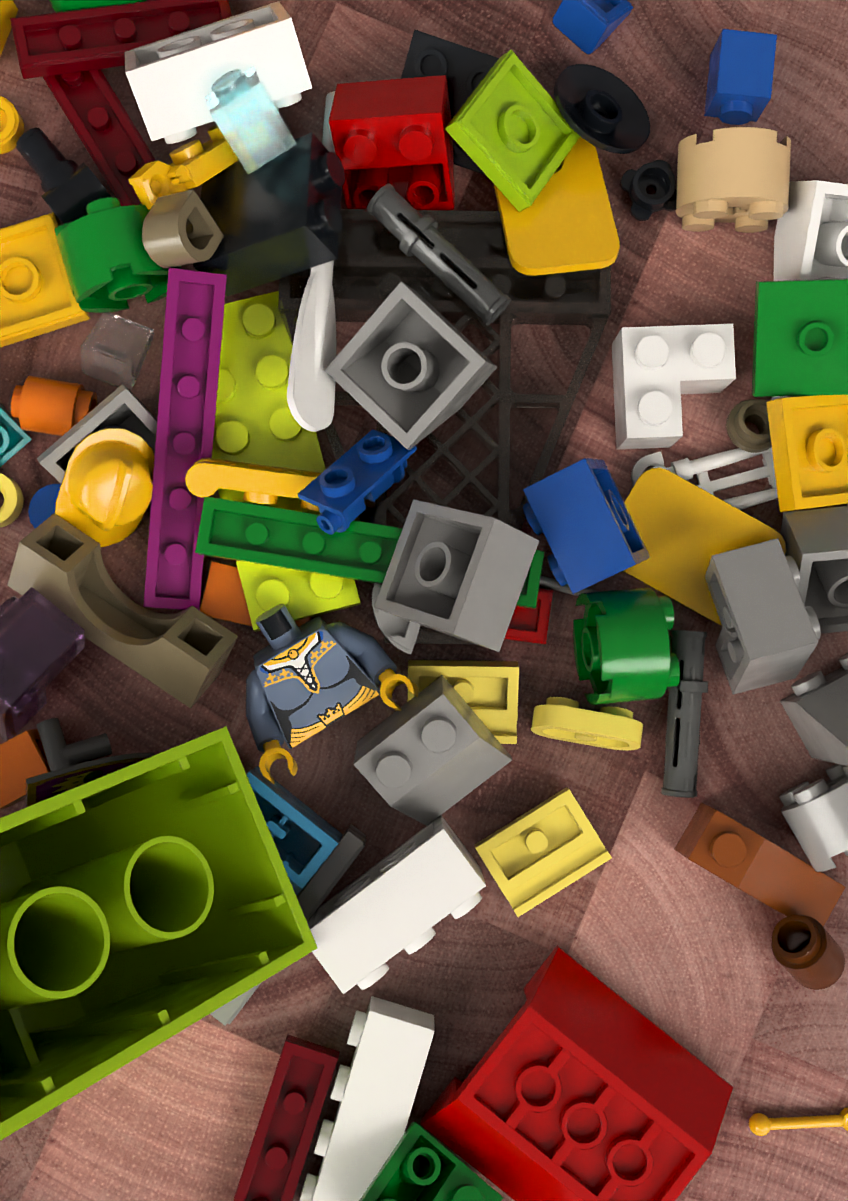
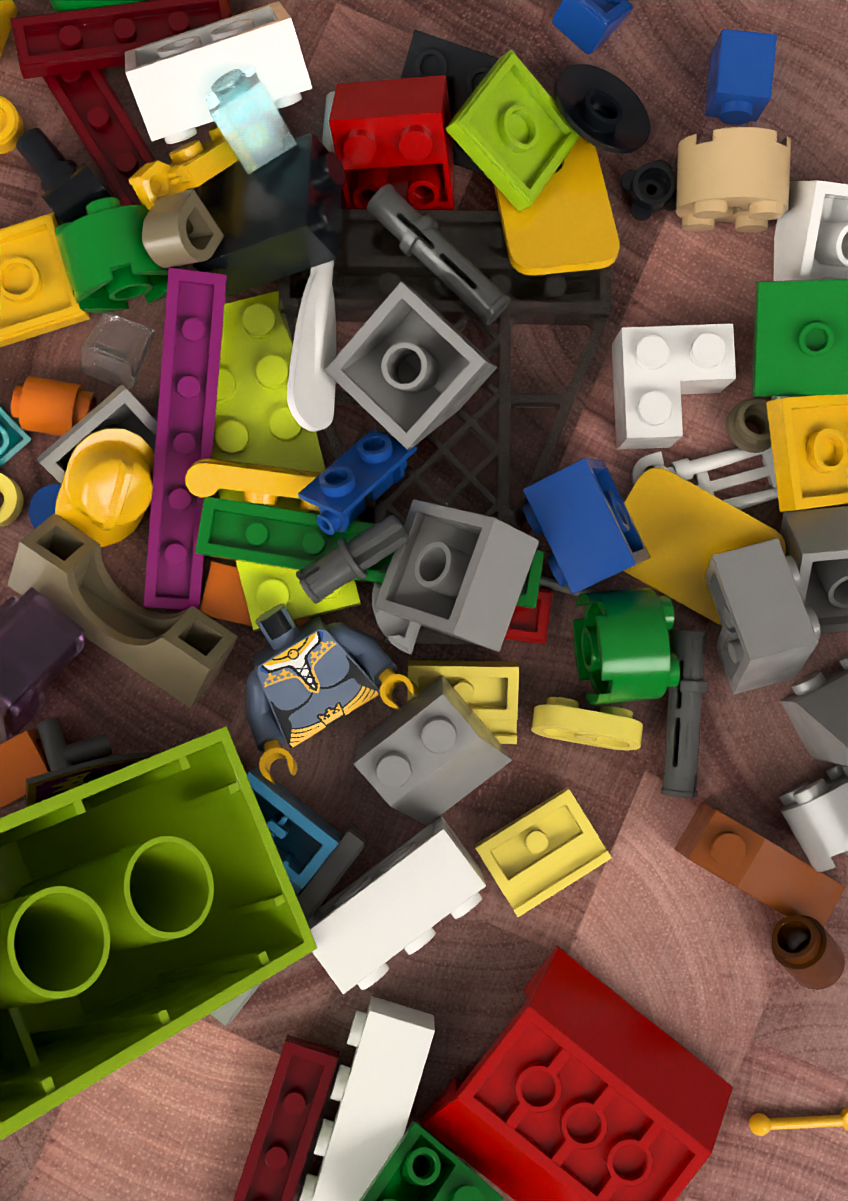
none -> dark grey axle [296,515,409,604]

